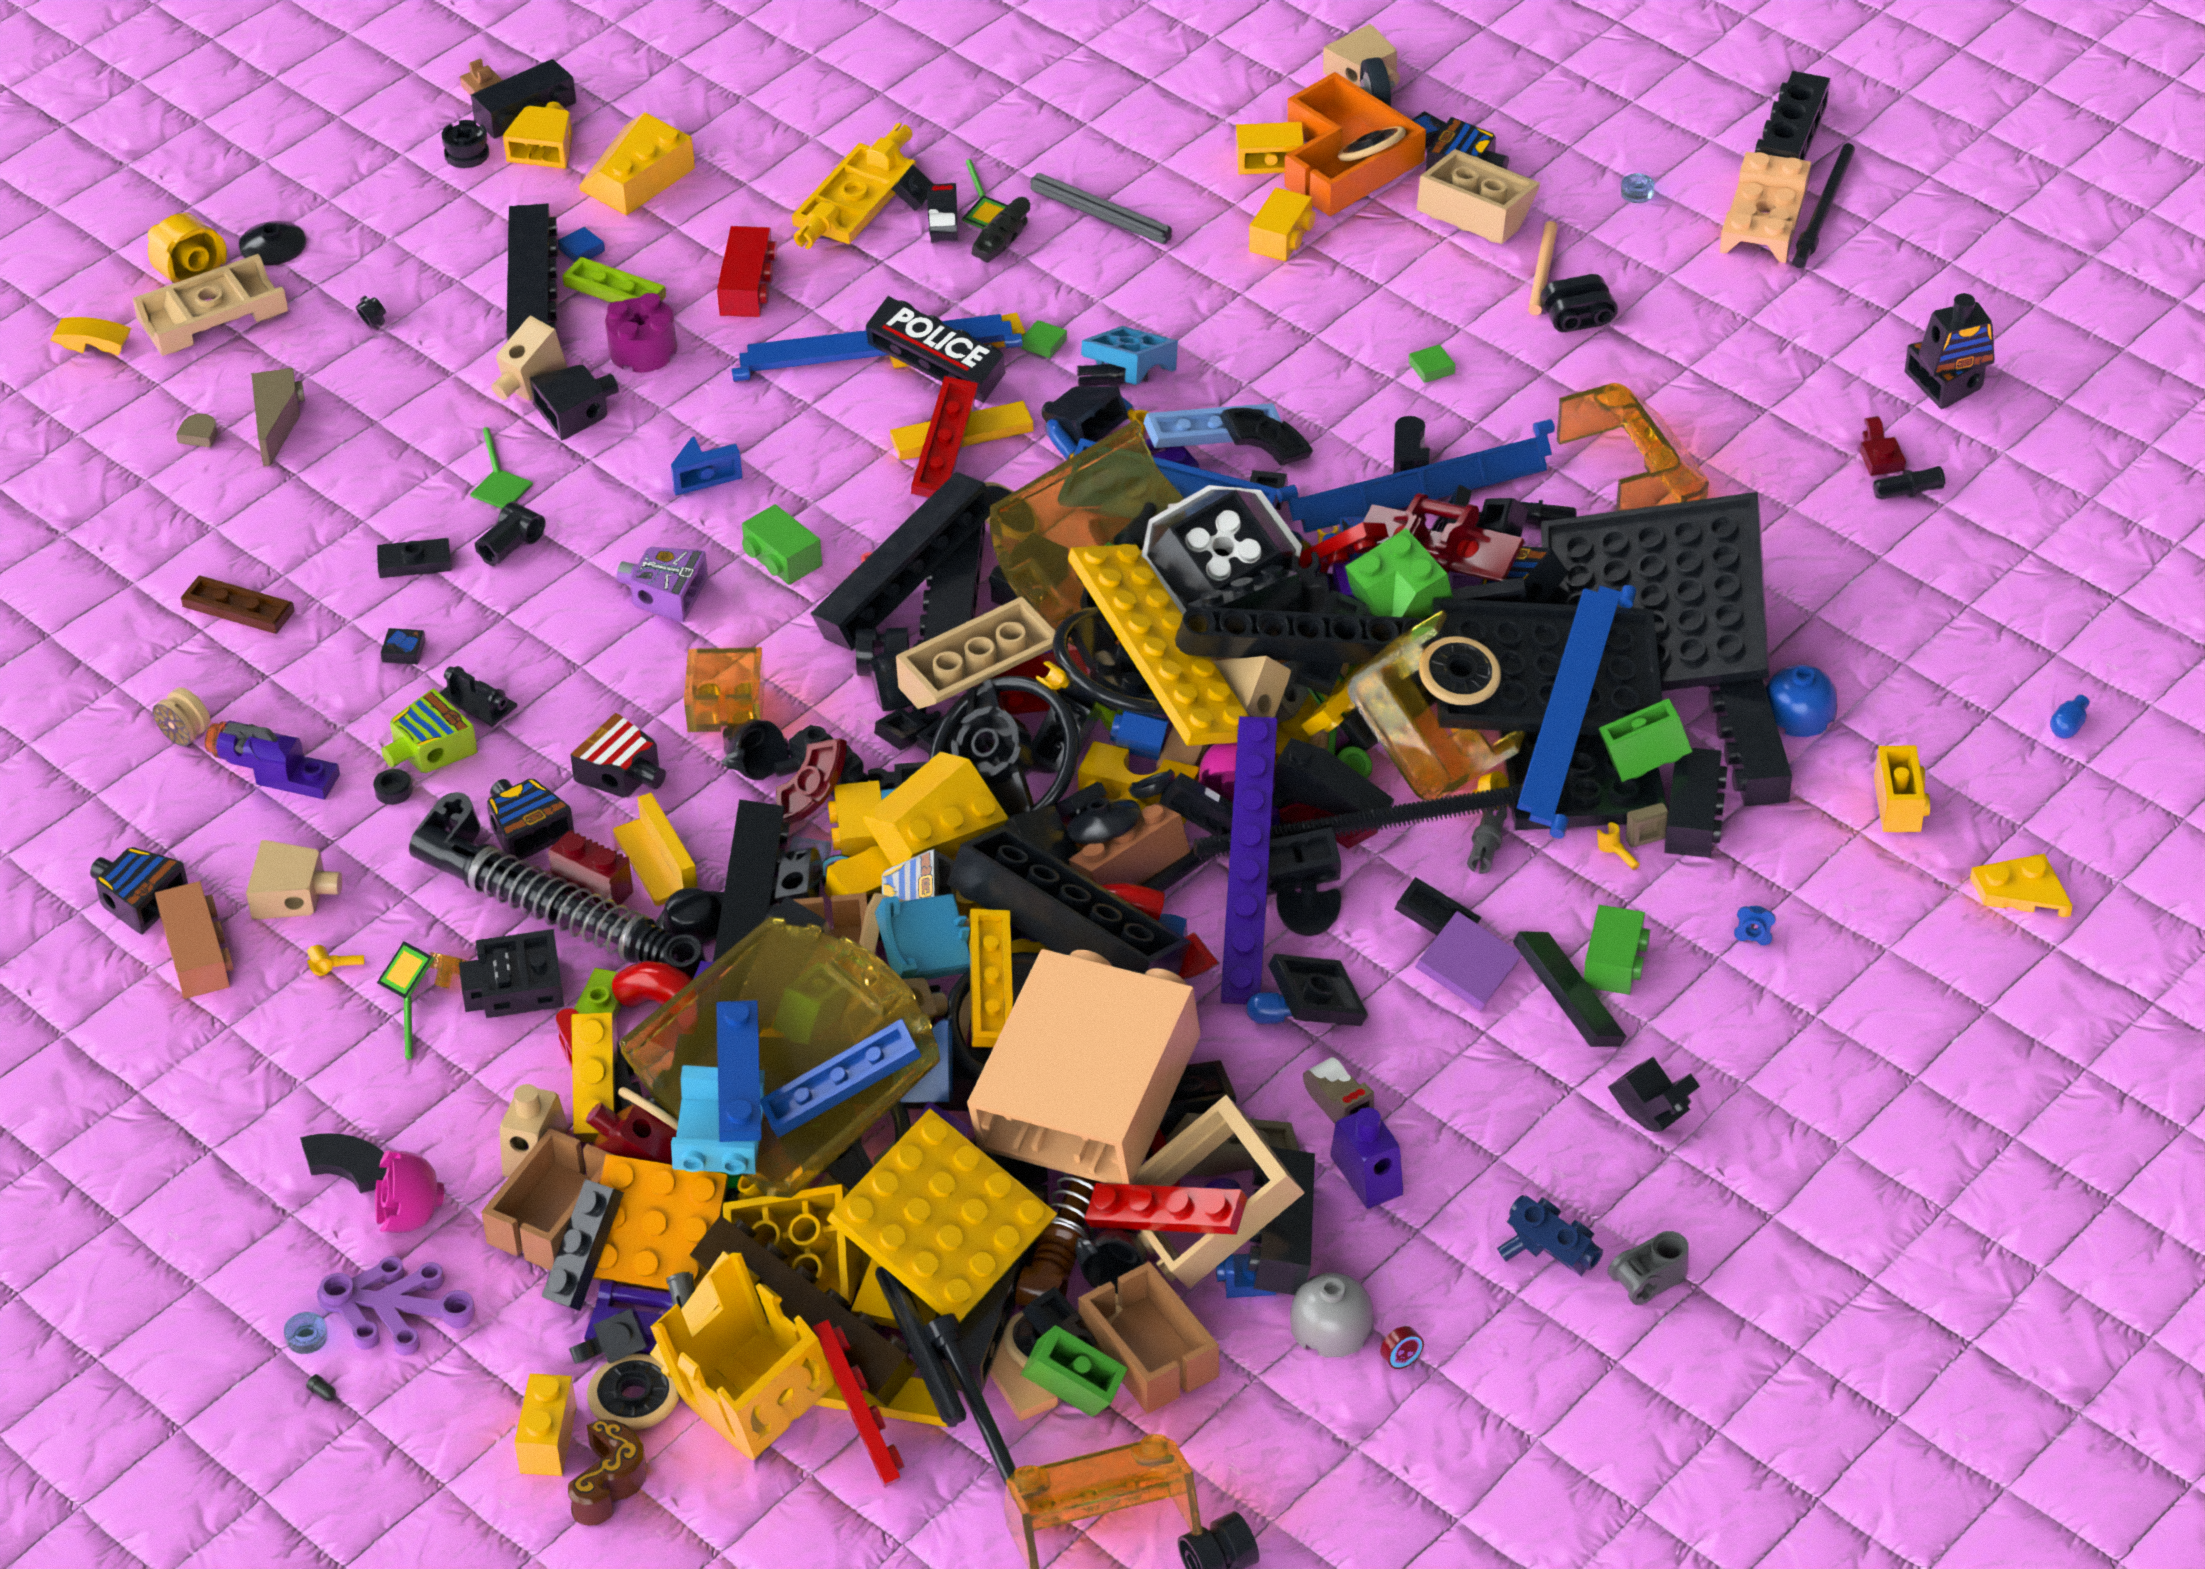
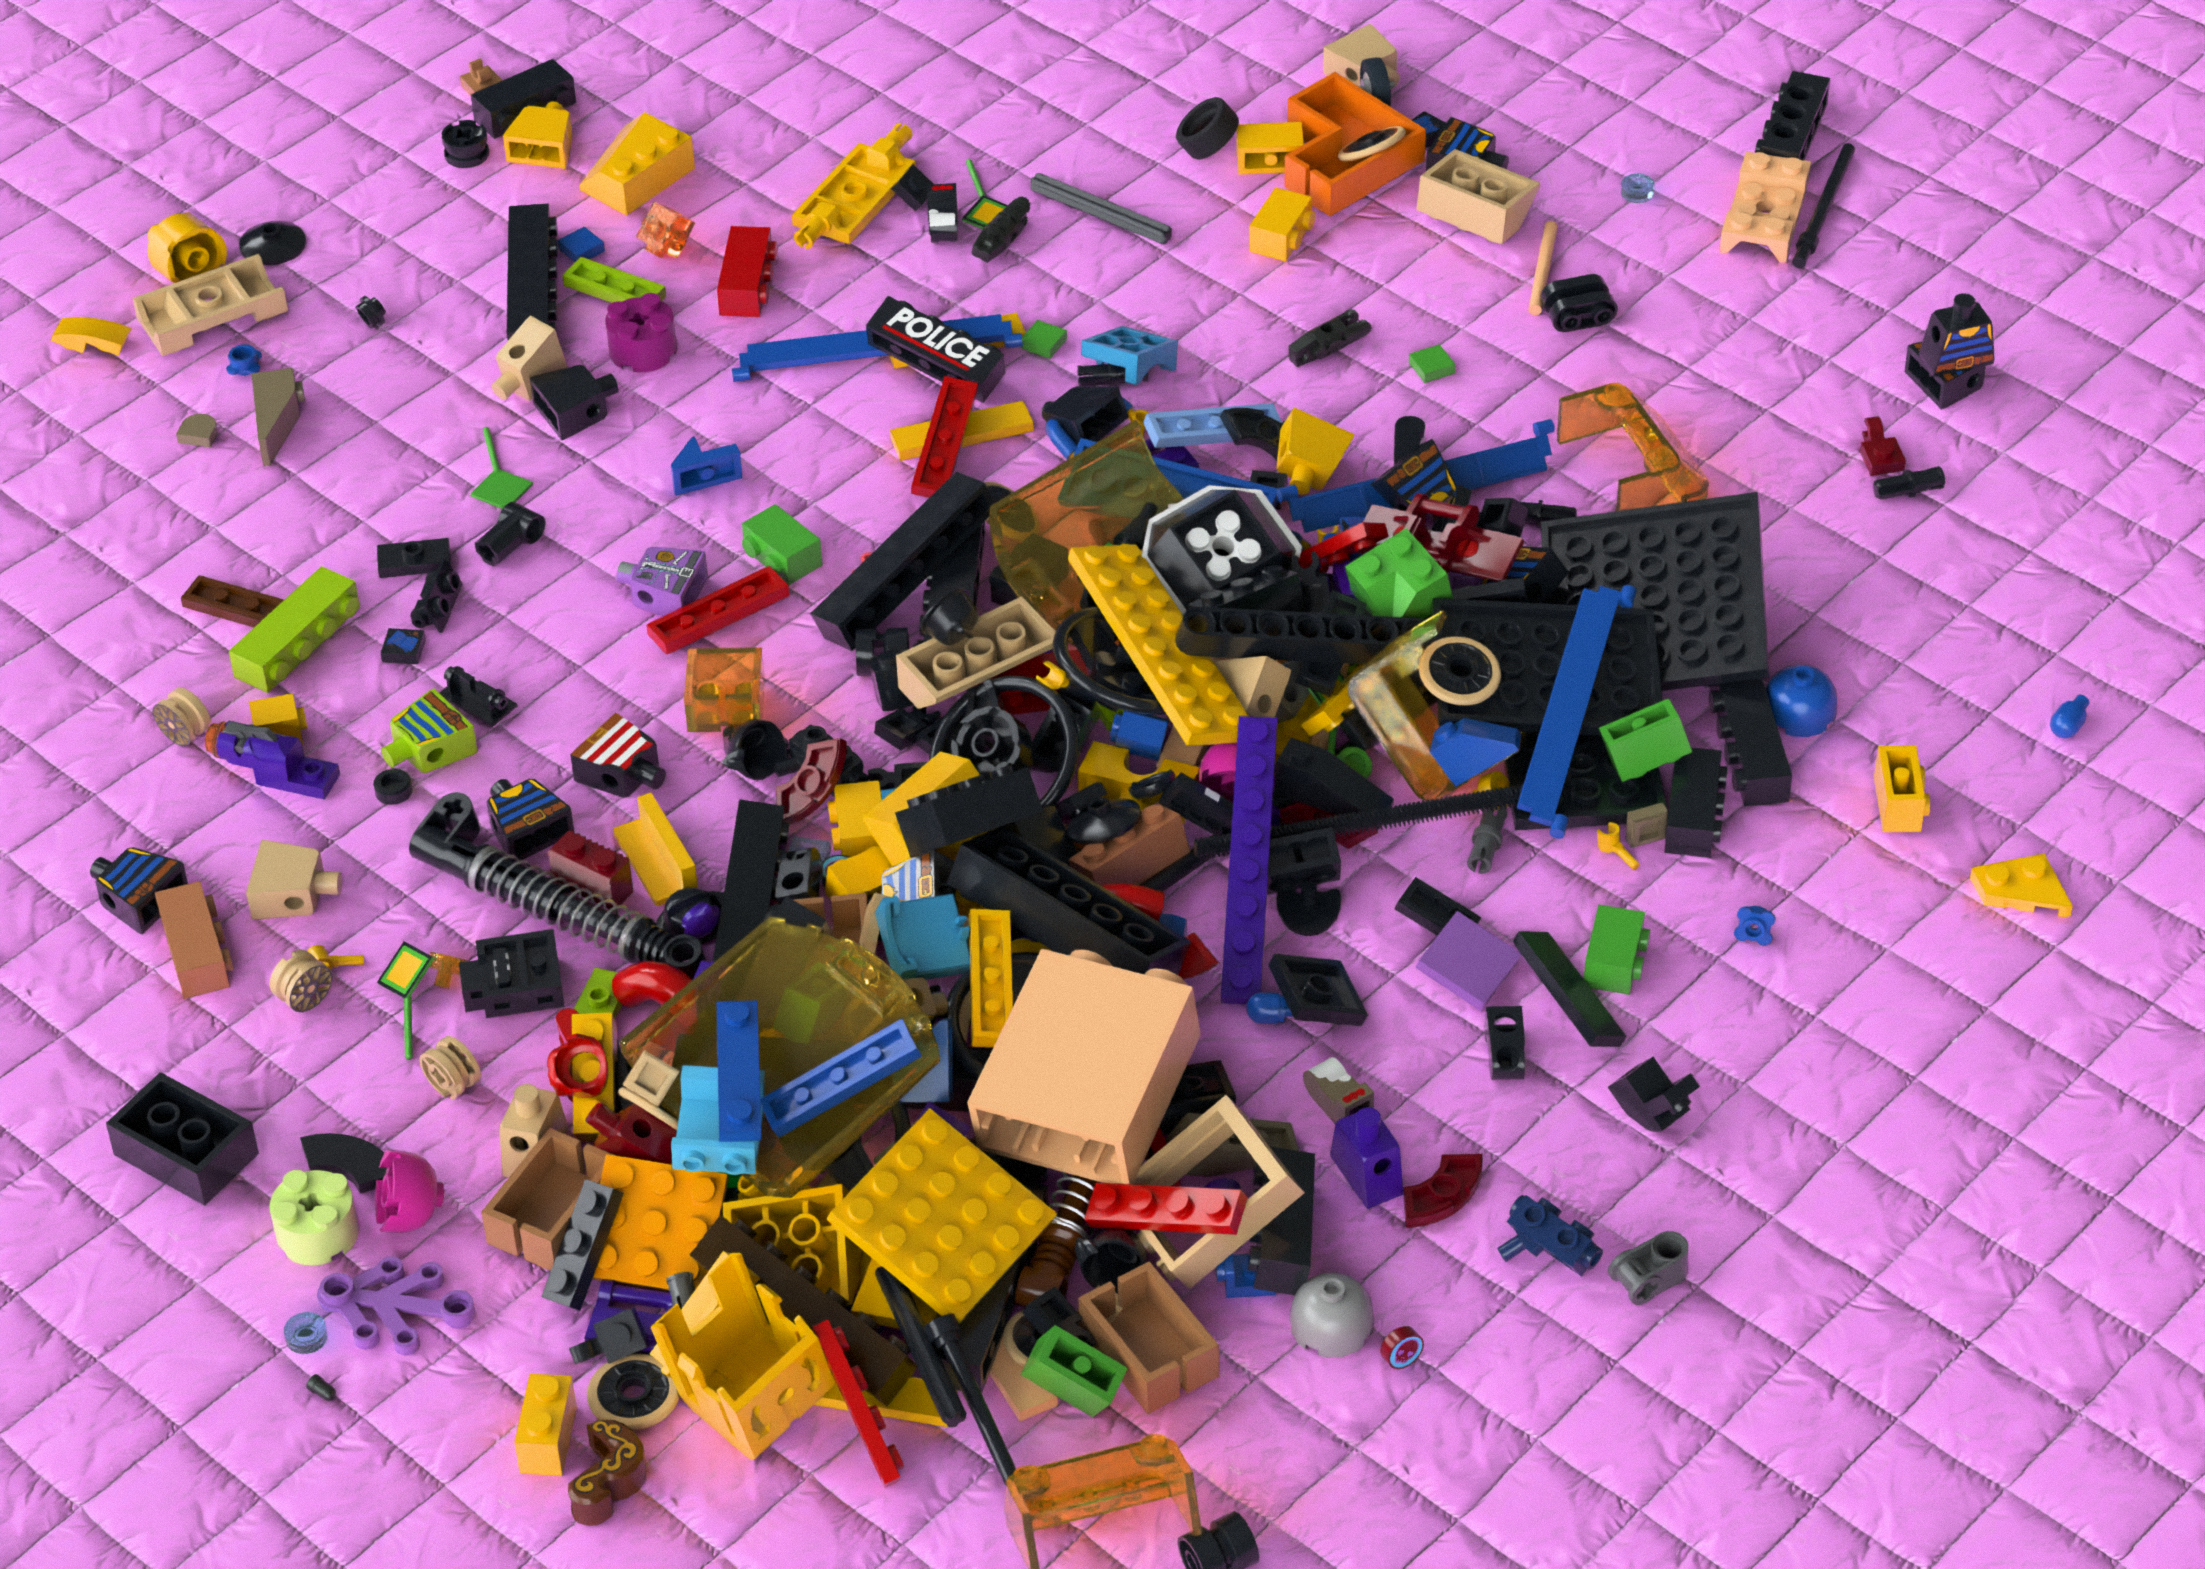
none -> black brick [106,1072,259,1206]
none -> blue plate [226,344,262,376]
none -> lime brick [229,566,360,693]
none -> yellow brick [249,693,308,745]
none -> tan wheel [269,949,333,1013]
none -> yellowish green brick [269,1170,359,1266]
none -> black hinge [410,558,463,633]
none -> tan wheel [419,1036,481,1100]
none -> red hair [547,1033,608,1102]
none -> tan tile [622,1050,680,1106]
none -> clear orange brick [636,202,695,258]
none -> red plate [646,566,790,655]
none -> dark purple animal [682,902,721,939]
none -> black brick [895,765,1043,857]
none -> black piece [920,588,979,646]
none -> black tyre [1176,97,1239,160]
none -> yellow torso [1276,407,1354,495]
none -> pearl dark grey hinge [1288,309,1372,367]
none -> torso [1370,439,1458,523]
none -> dark red tile [1403,1154,1483,1228]
none -> blue slope [1430,718,1521,787]
none -> black leg [1484,1006,1525,1080]

